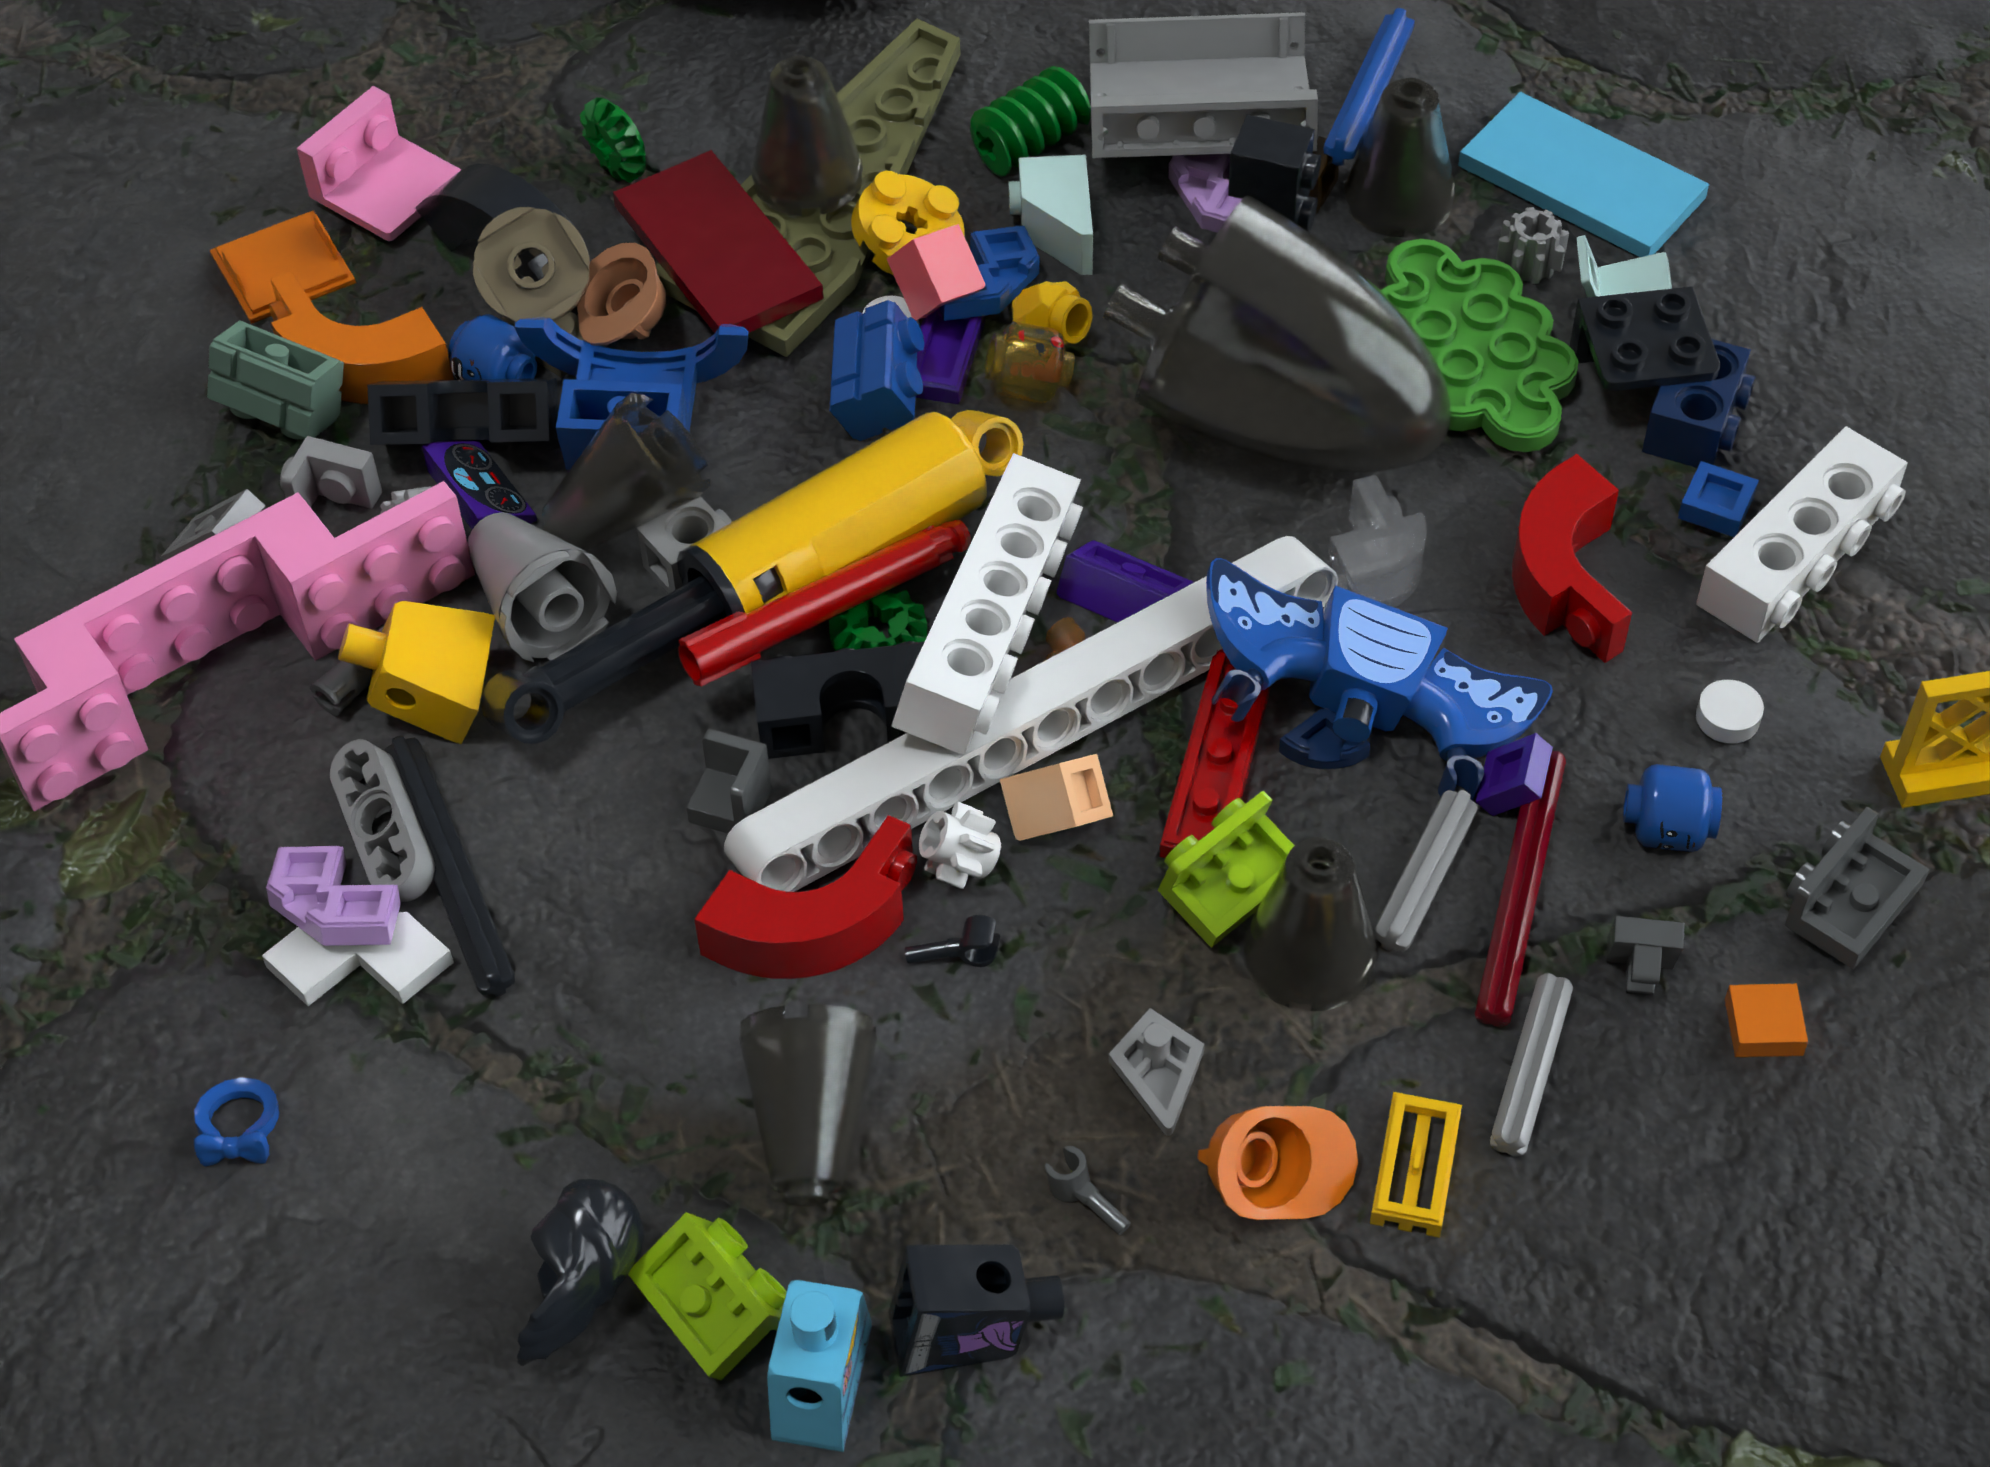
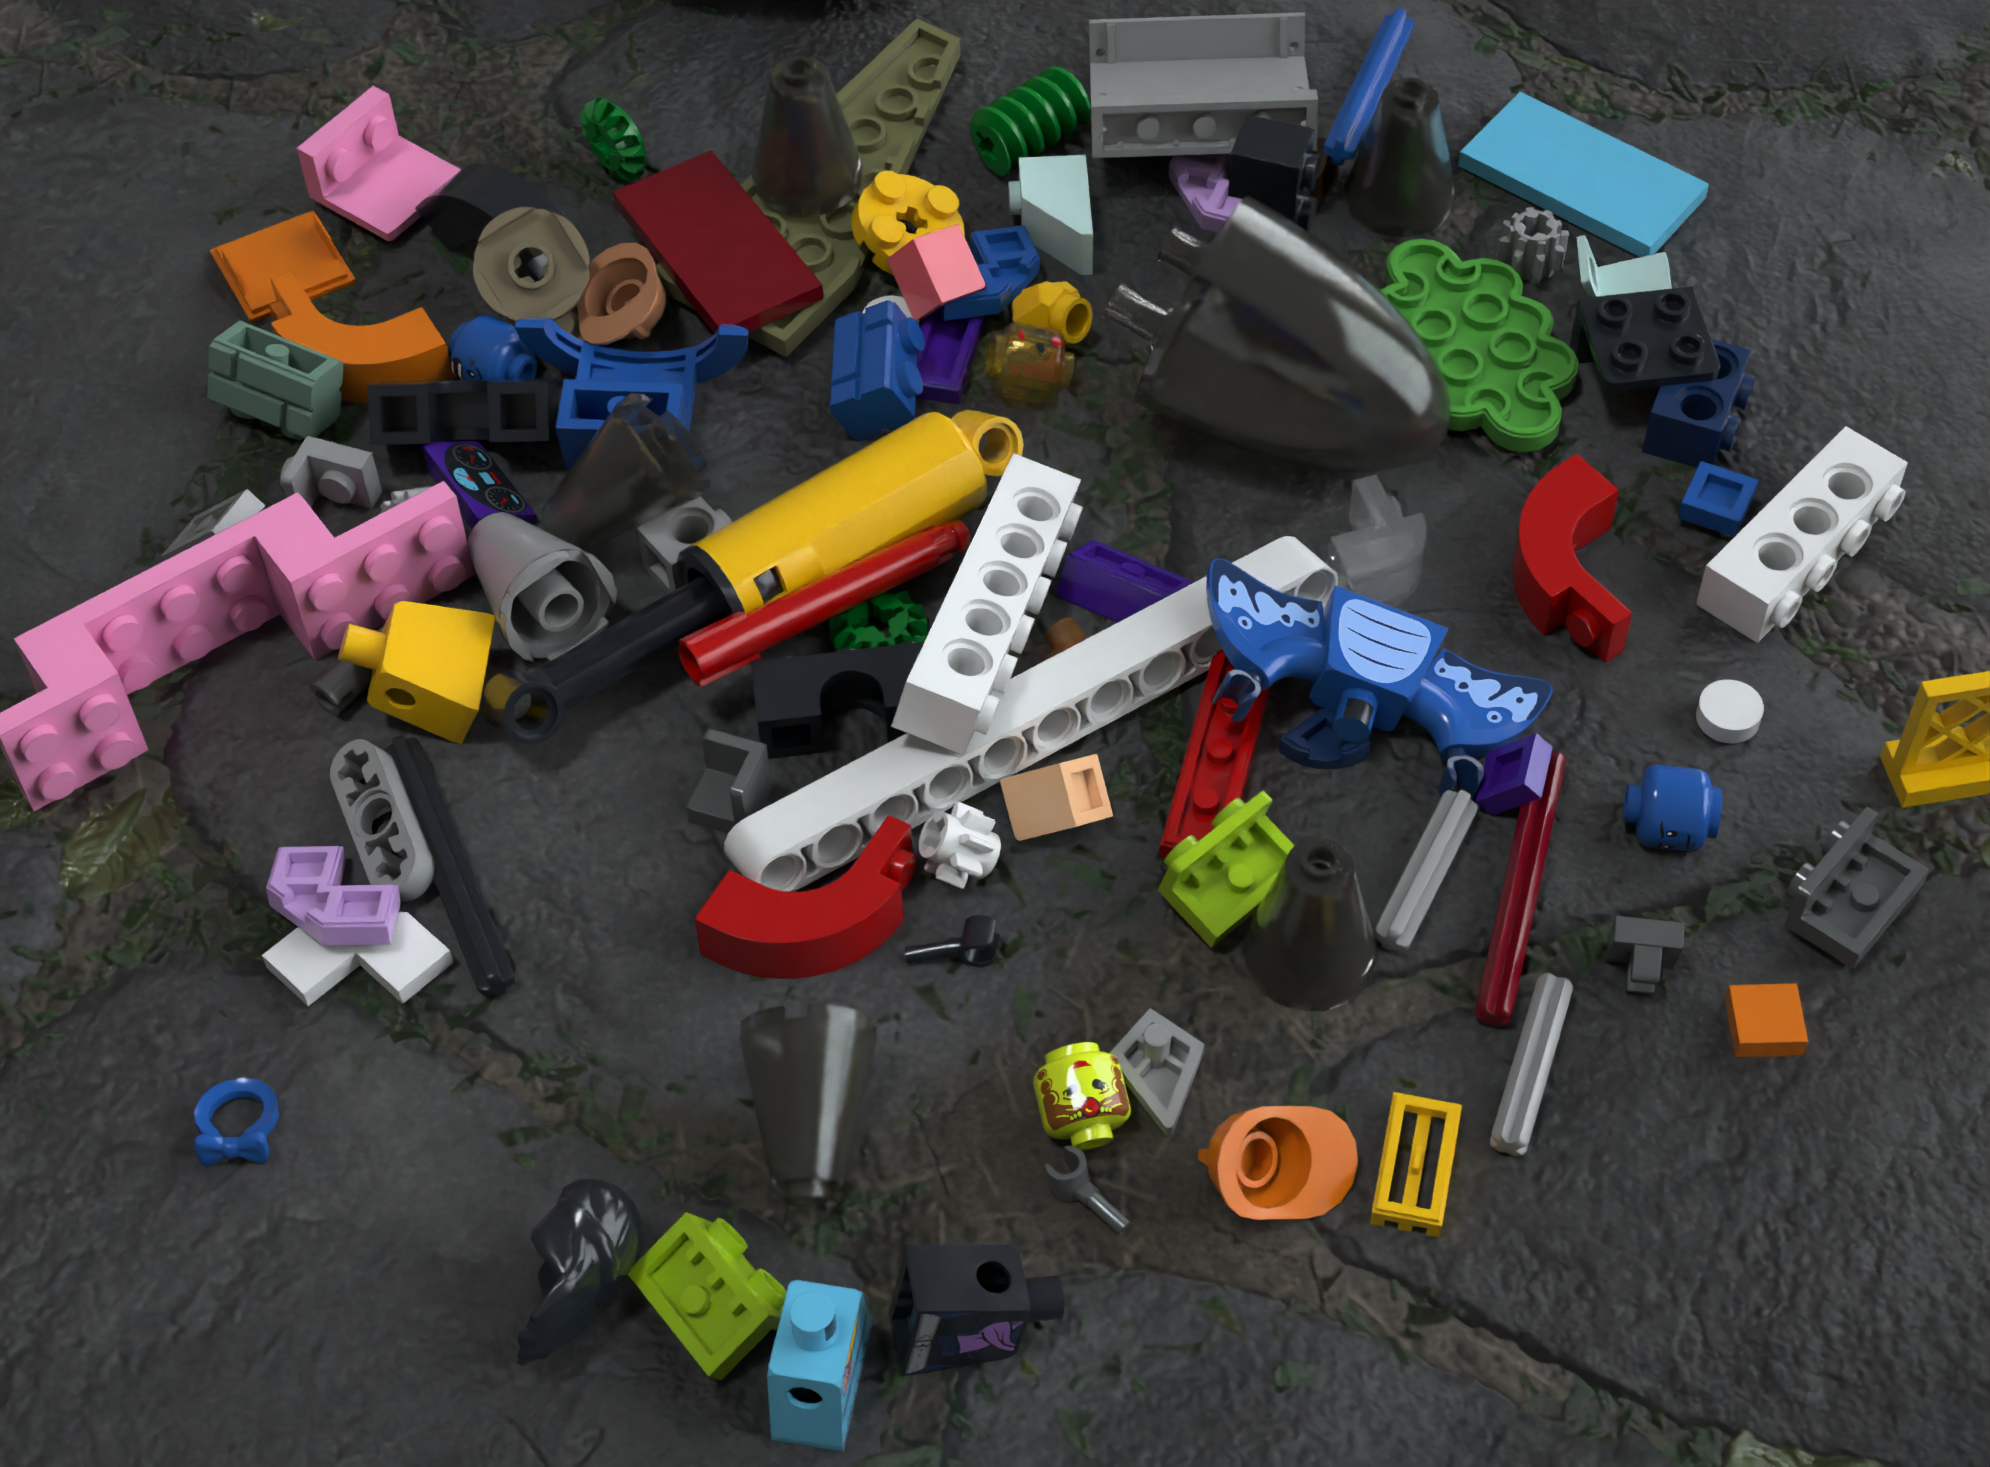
none -> neon yellow head [1033,1042,1131,1150]

